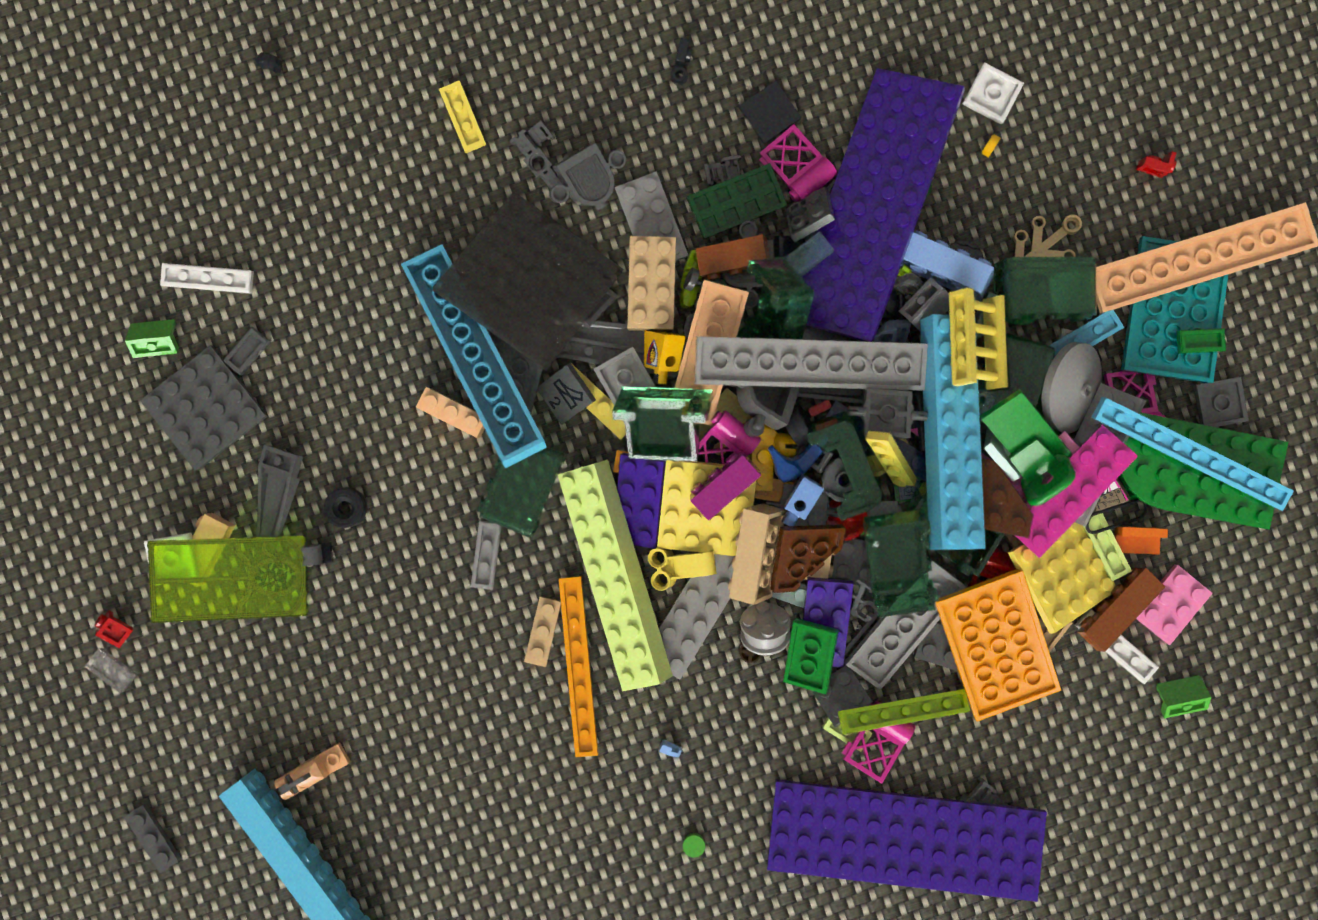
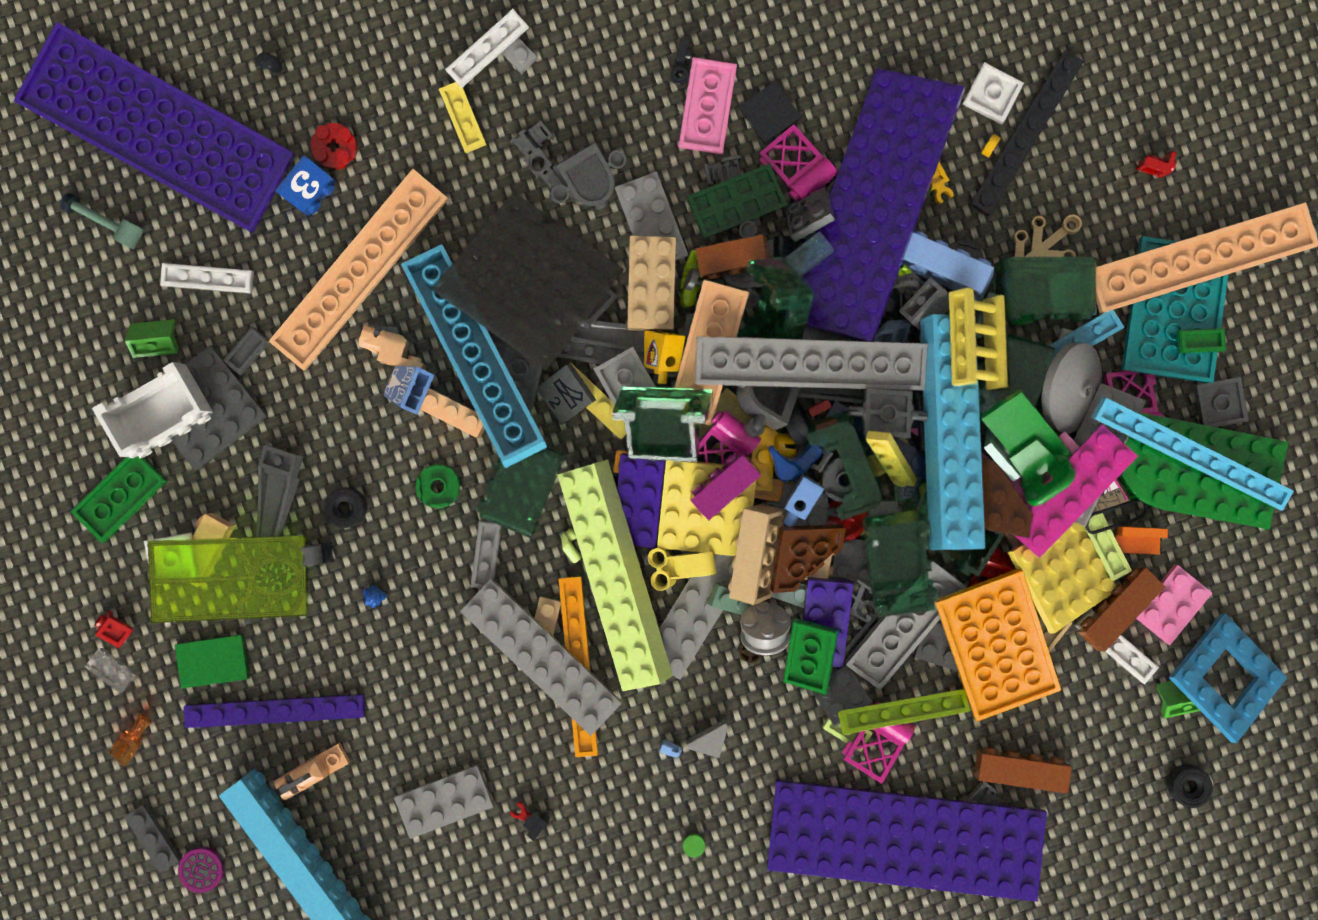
none -> dark purple plate [13,22,296,233]
none -> sand green piece [60,193,144,249]
none -> green tile [70,456,168,543]
none -> white windscreen [92,362,213,458]
none -> clear orange arm [108,714,152,766]
none -> green tile [175,634,250,689]
none -> magenta tile [178,846,225,893]
none -> dark purple plate [184,694,366,728]
none -> light nougat plate [269,169,449,371]
none -> blue slope [275,155,337,216]
none -> red plate [311,123,358,170]
none -> light nougat plate [359,325,427,371]
none -> blue plate [363,585,387,608]
none -> medium blue torso [384,366,434,415]
none -> light grey plate [394,764,494,839]
none -> green tile [415,464,461,509]
none -> white tile [445,9,529,88]
none -> light grey plate [460,578,622,736]
none -> light grey plate [501,38,537,75]
none -> black piece [510,801,550,841]
none -> yellowish green arm [561,528,582,563]
none -> bright pink tile [678,57,737,155]
none -> light grey slope [686,719,728,758]
none -> sand green plate [707,583,752,615]
none -> yellow plate [931,162,954,205]
none -> black plate [969,49,1084,216]
none -> dark orange brick [973,747,1072,794]
none -> black tyre [1167,764,1213,808]
none -> dark azure plate [1169,613,1288,743]

